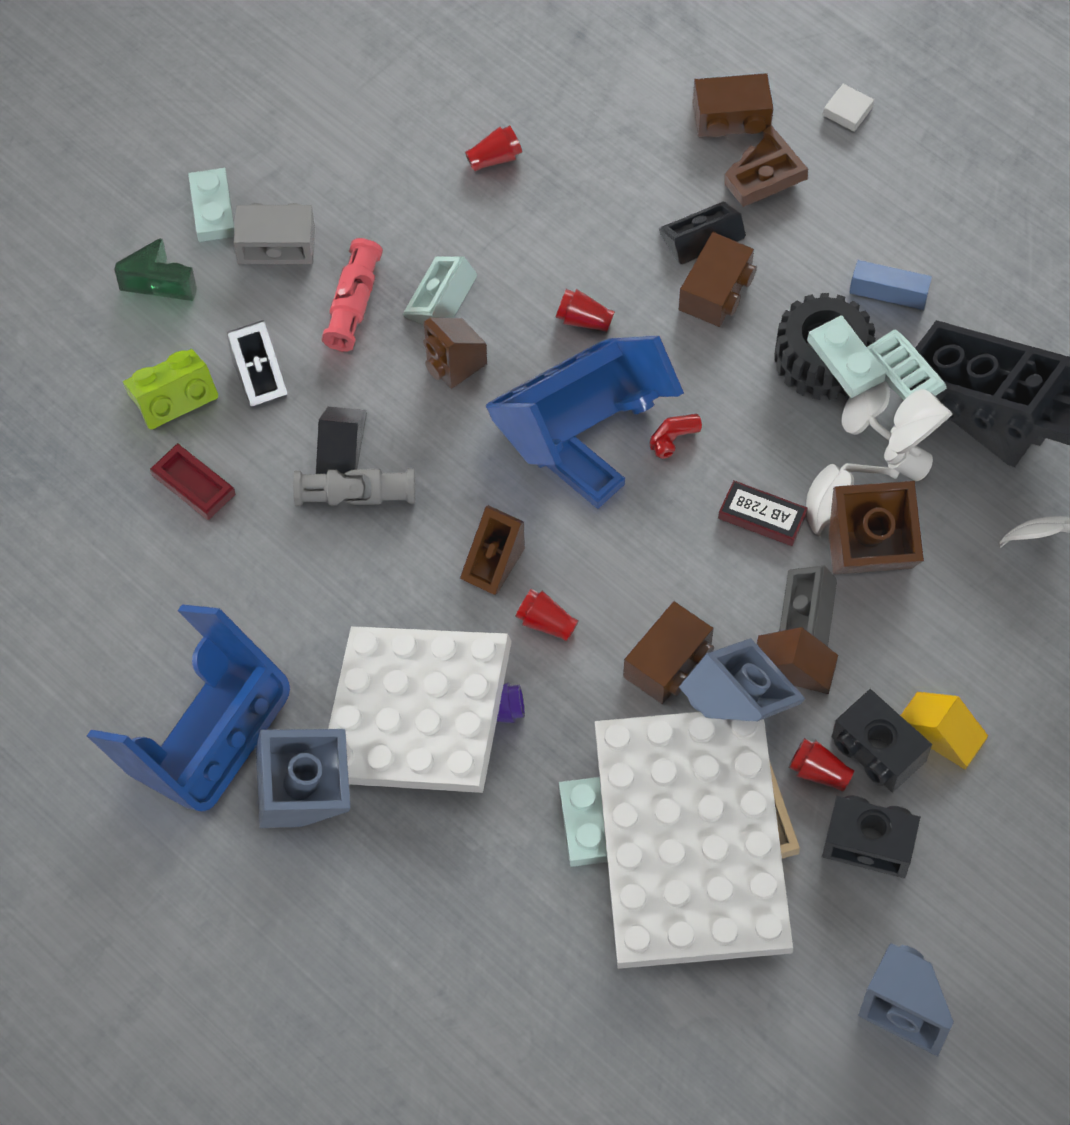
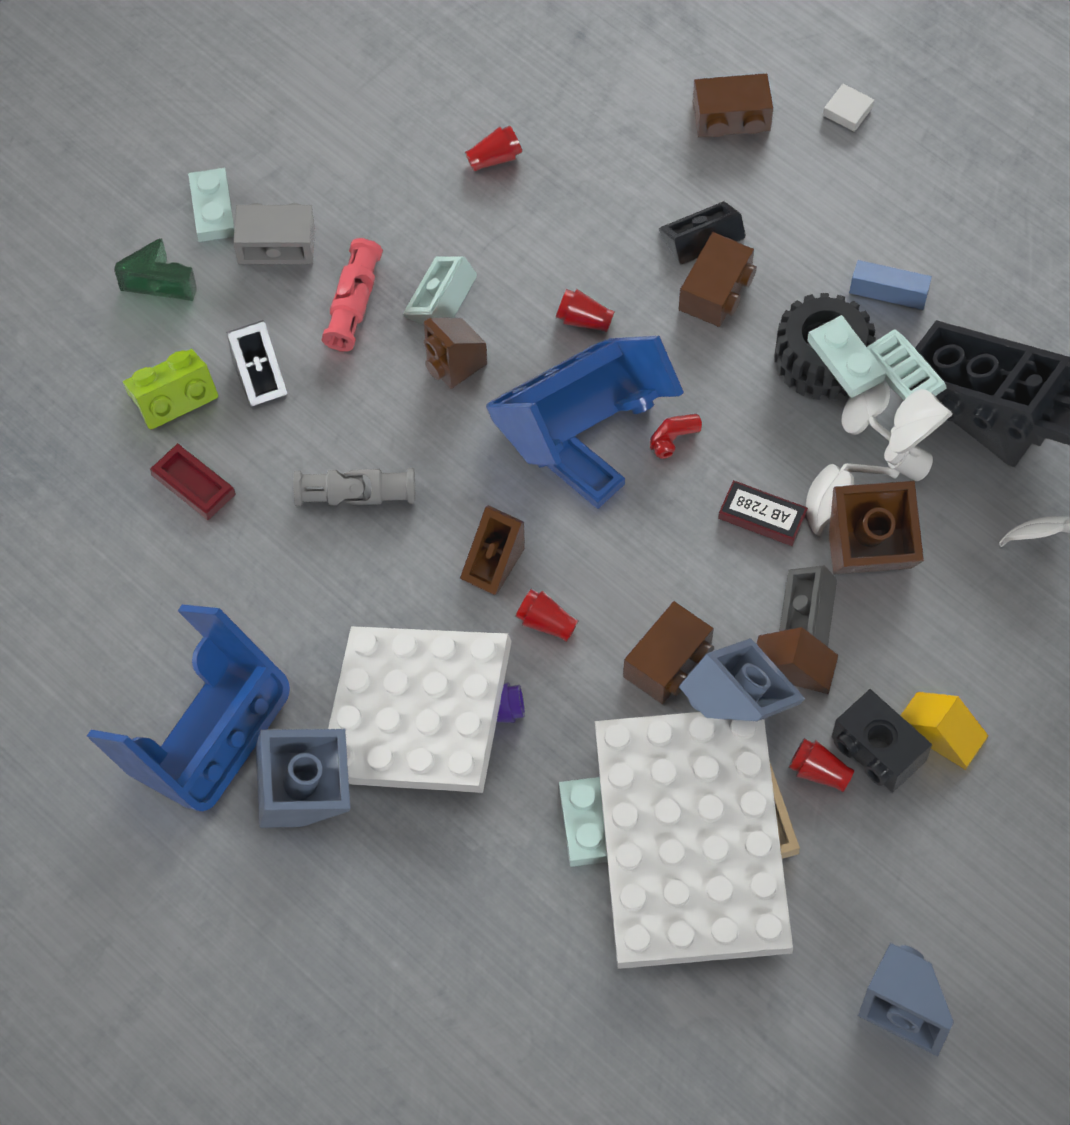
black slope [316,406,367,476] -> none
reddish brown wing [724,126,808,207] -> none
black brick [822,795,921,879] -> none

